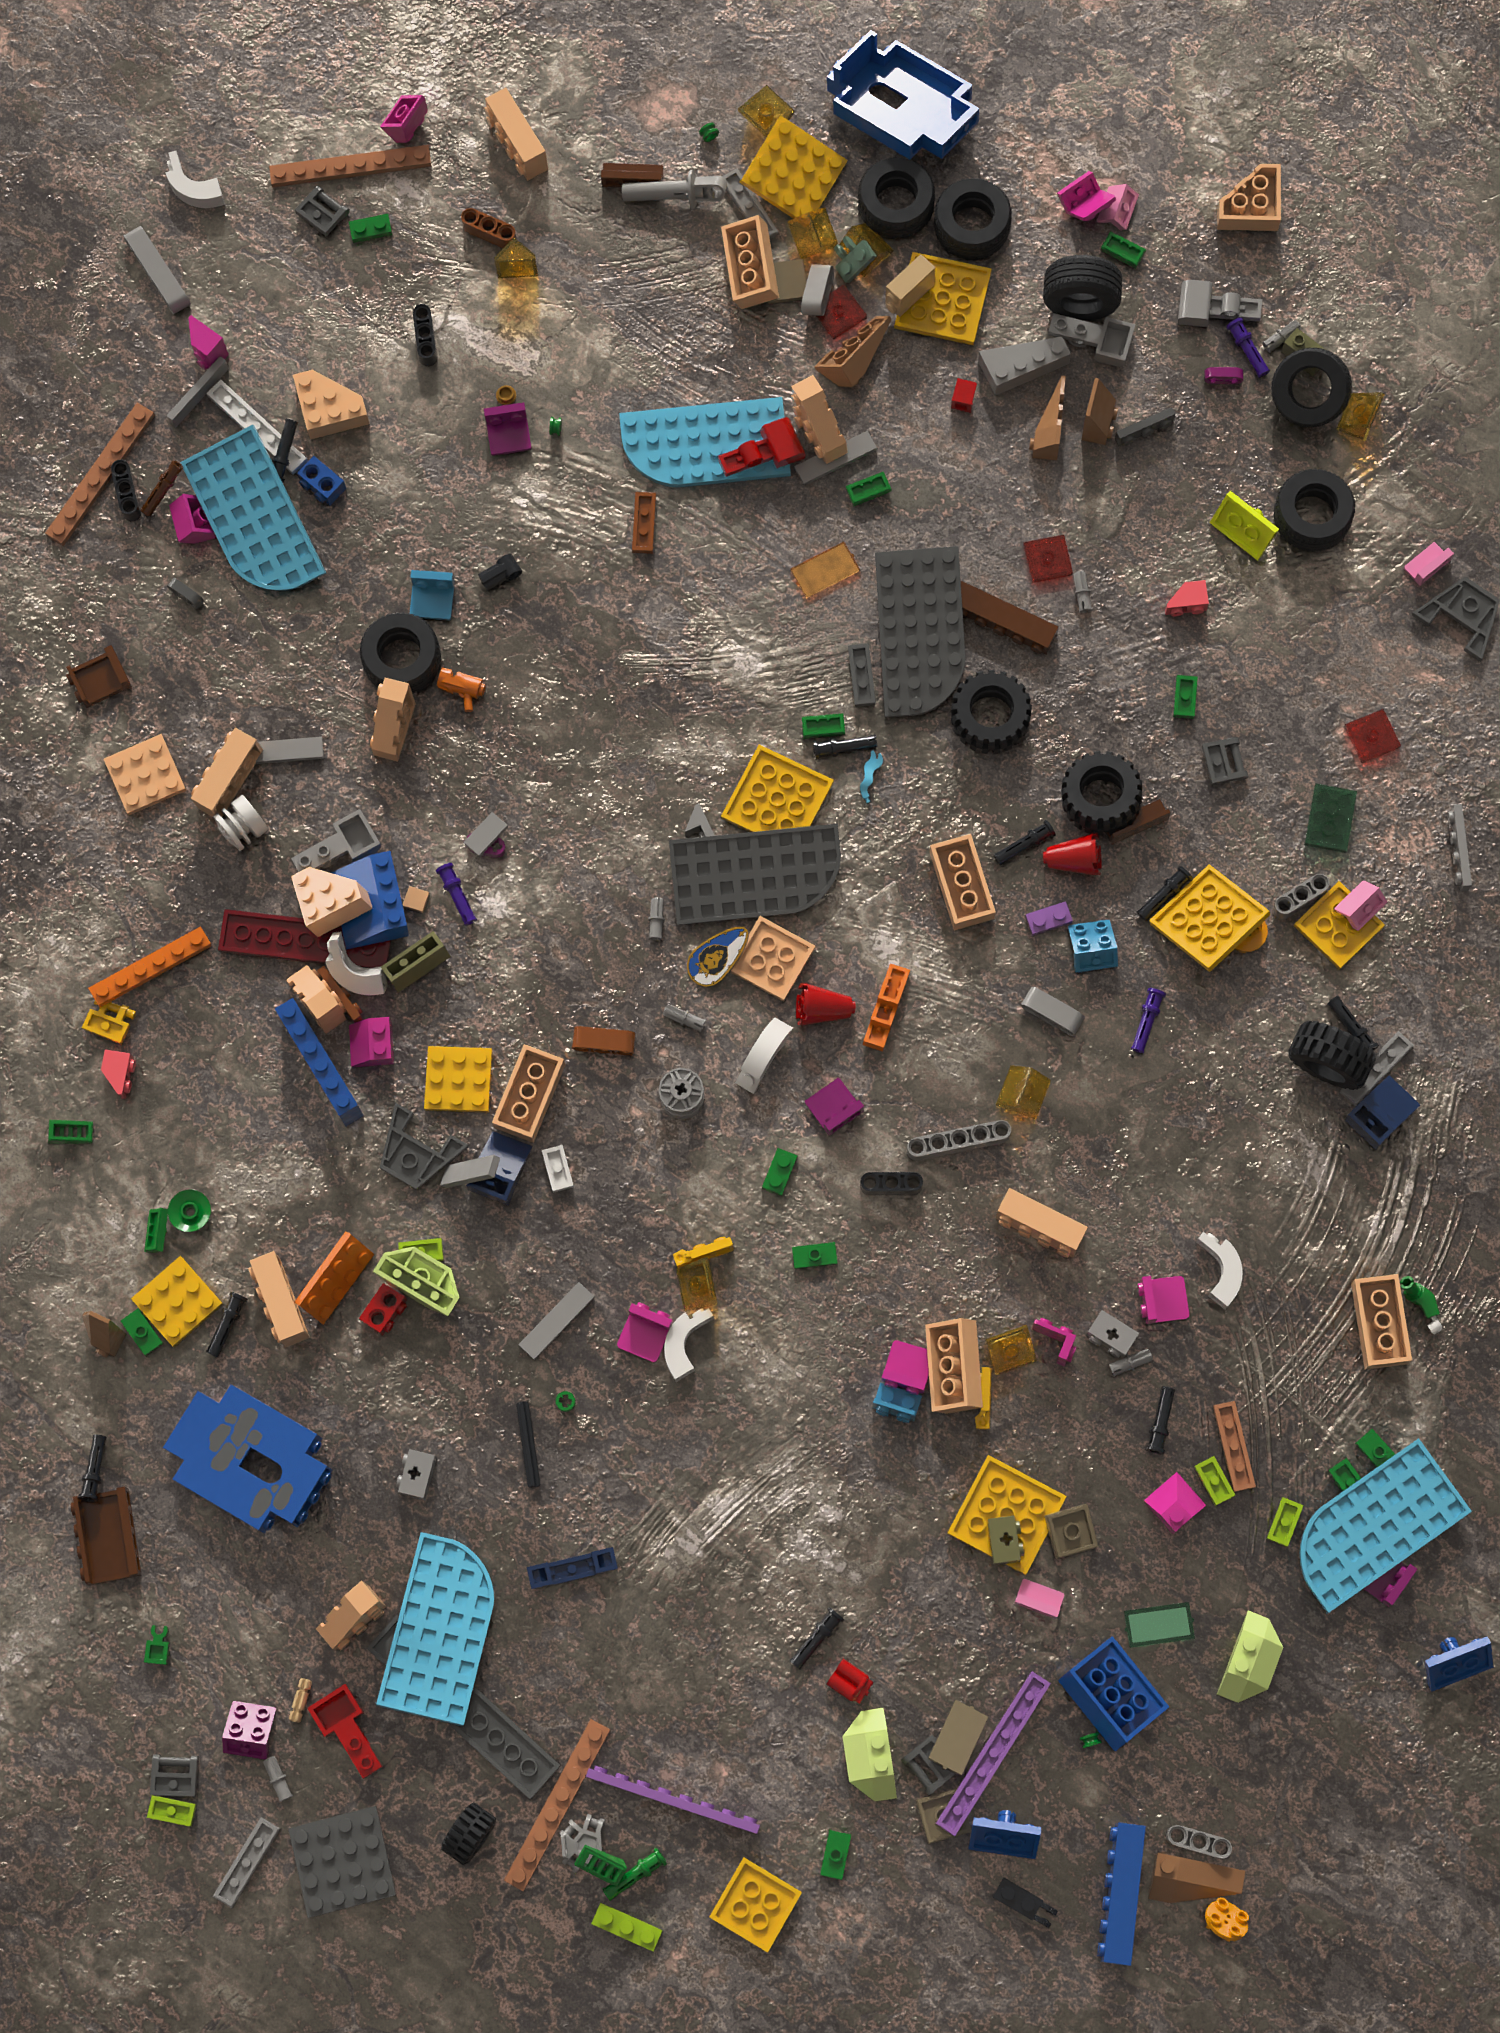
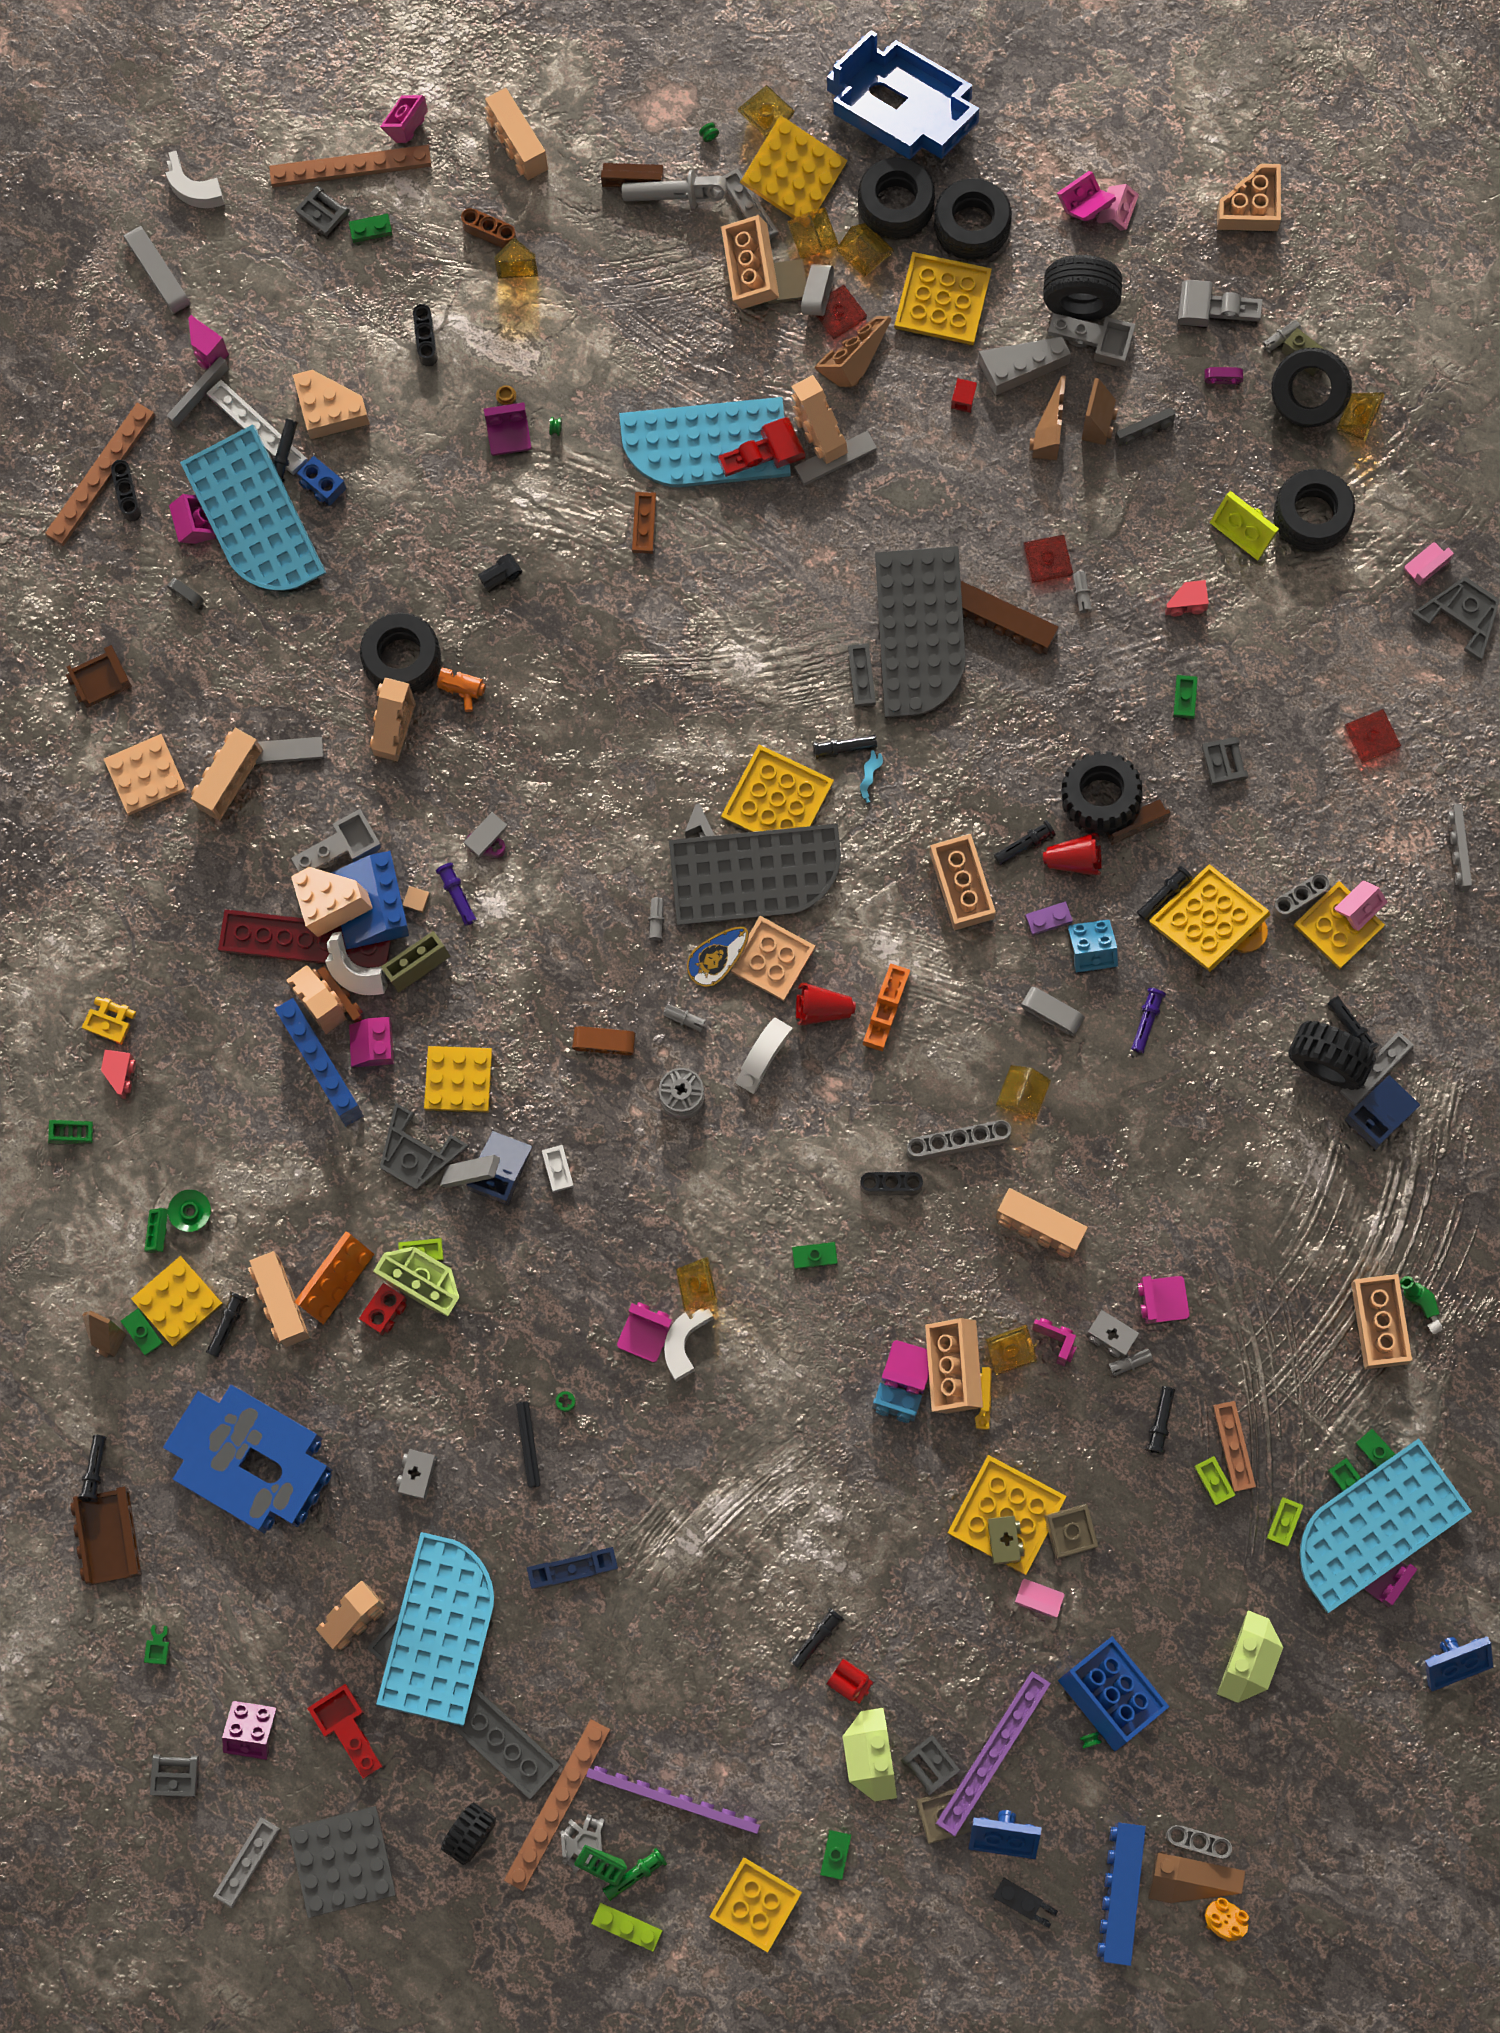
orange plate [88,926,212,1008] -> none
reddish brown pin [140,460,183,517] -> none
lime plate [147,1795,197,1827] -> none
white wheel [213,795,269,851] -> none
light grey axle [263,1756,293,1802] -> none
tan axle [289,1678,312,1723] -> none
dark azure bracket [410,570,455,620] -> none
light nougat brick [492,1044,566,1143] -> none
light grey tile [518,1282,595,1361] -> none
yellow hinge [673,1237,734,1268] -> none
green plate [762,1148,798,1196] -> none
clear orange piece [790,542,860,598] -> none
green plate [802,713,845,739] -> none
magenta bracket [805,1078,864,1136] -> none
sand green hinge [834,235,877,283] -> none
green plate [846,471,892,507] -> none
tan brick [885,254,935,317] -> none
dark tan piece [928,1700,988,1776] -> none
black tyre [951,670,1032,754] -> none
green plate [1100,231,1146,269] -> none
clear green piece [1124,1602,1195,1648] -> none
dark pink slope [1144,1472,1206,1534] -> none
white arch [1196,1232,1243,1310] -> none
dark purple pin [1226,317,1270,378] -> none
clear green plate [1304,783,1357,853] -> none

